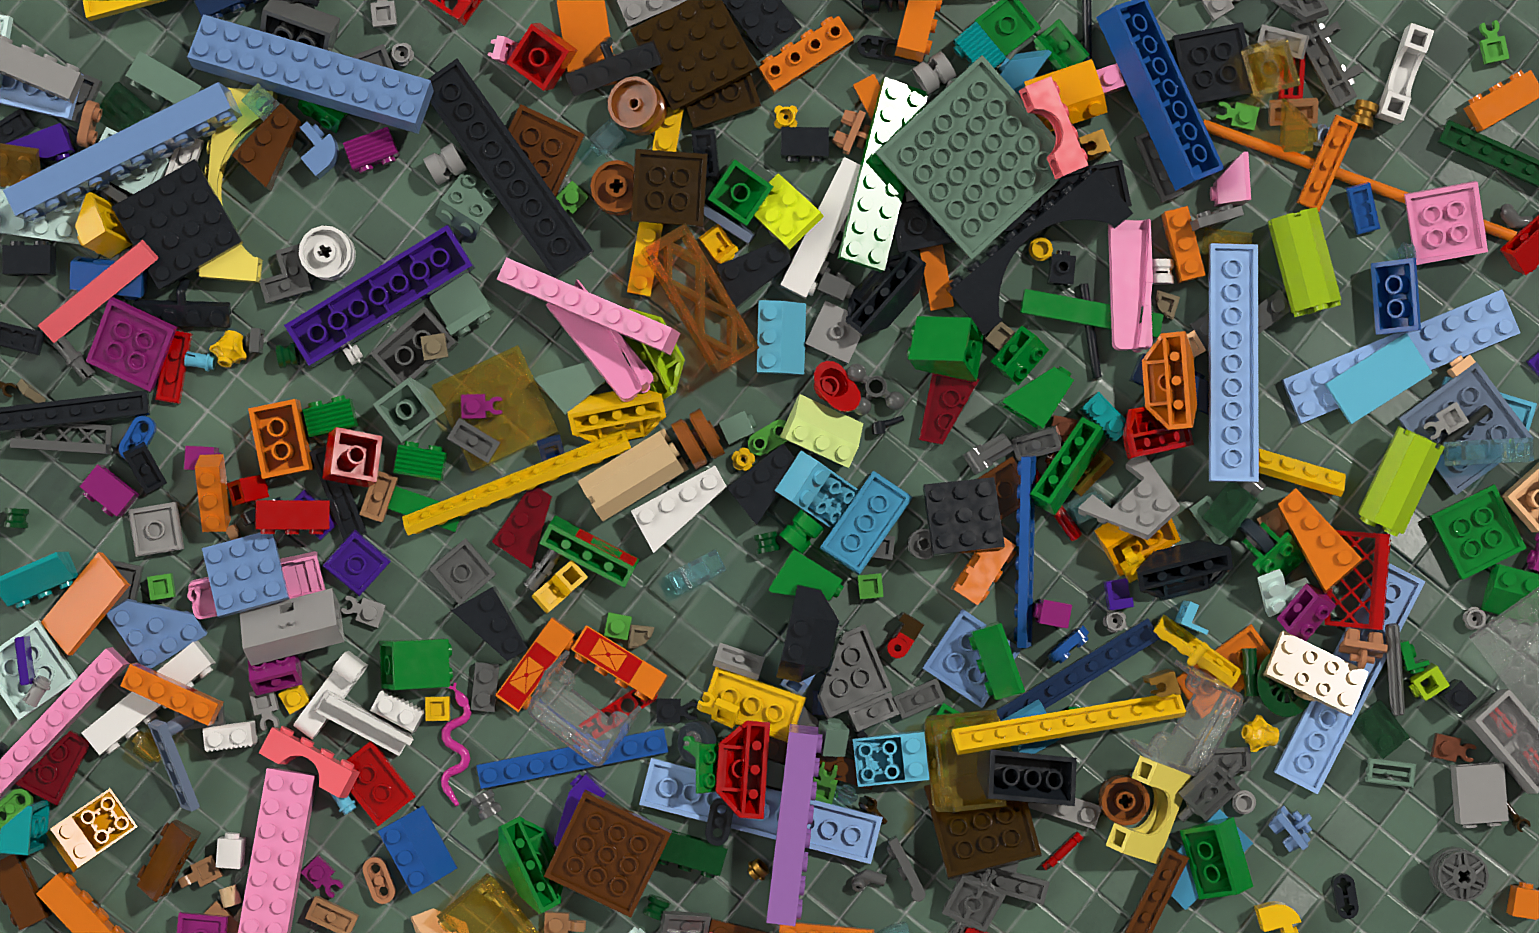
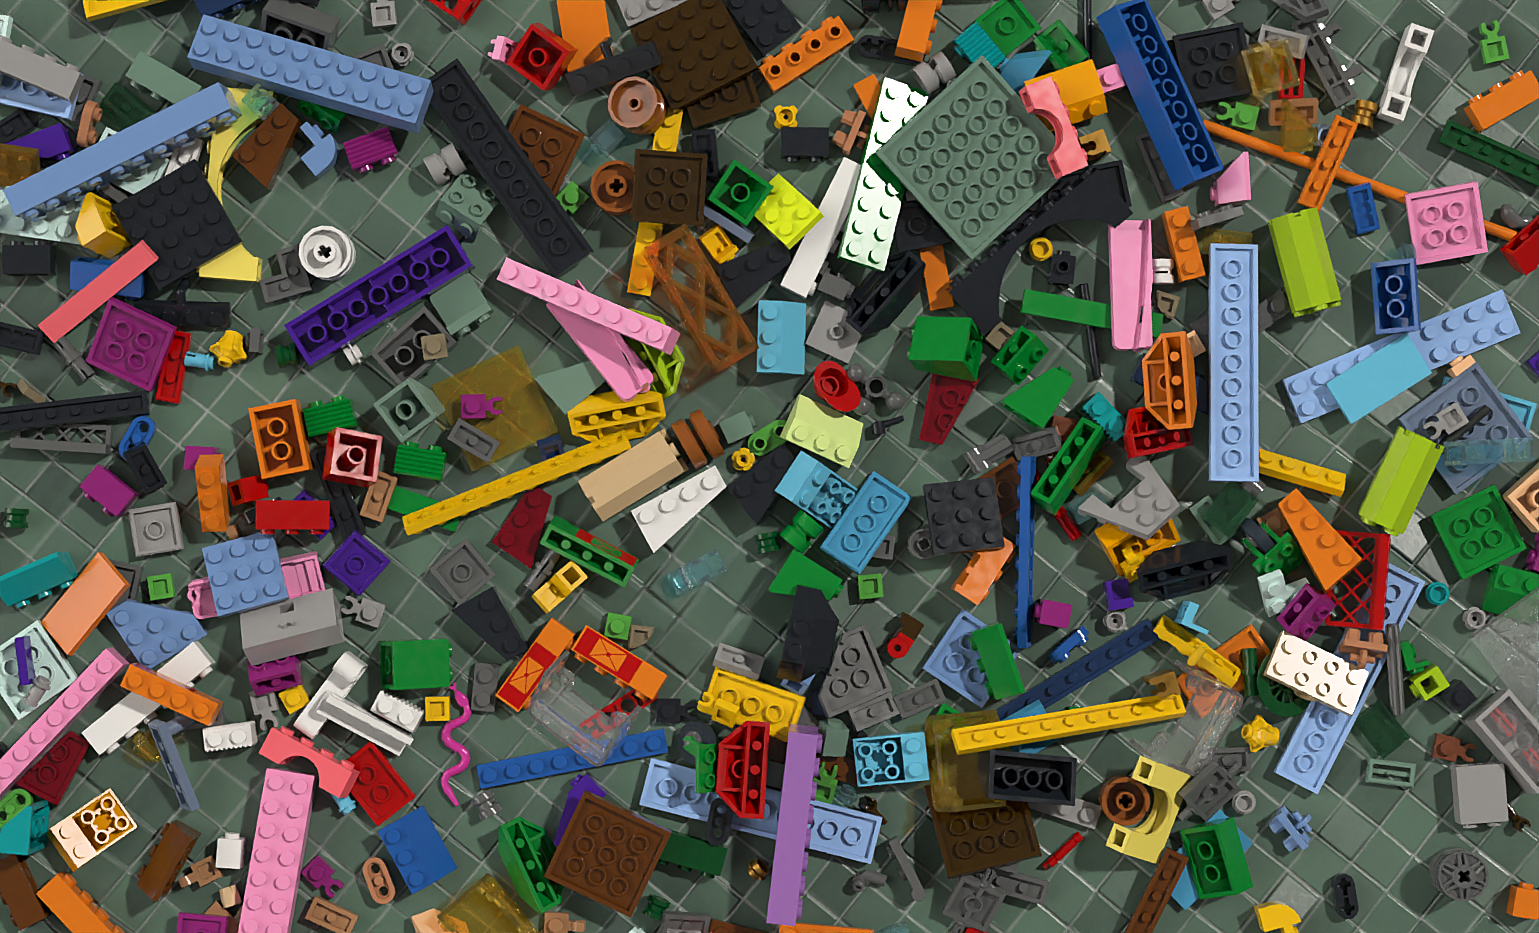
none -> teal plate [1425,582,1450,606]

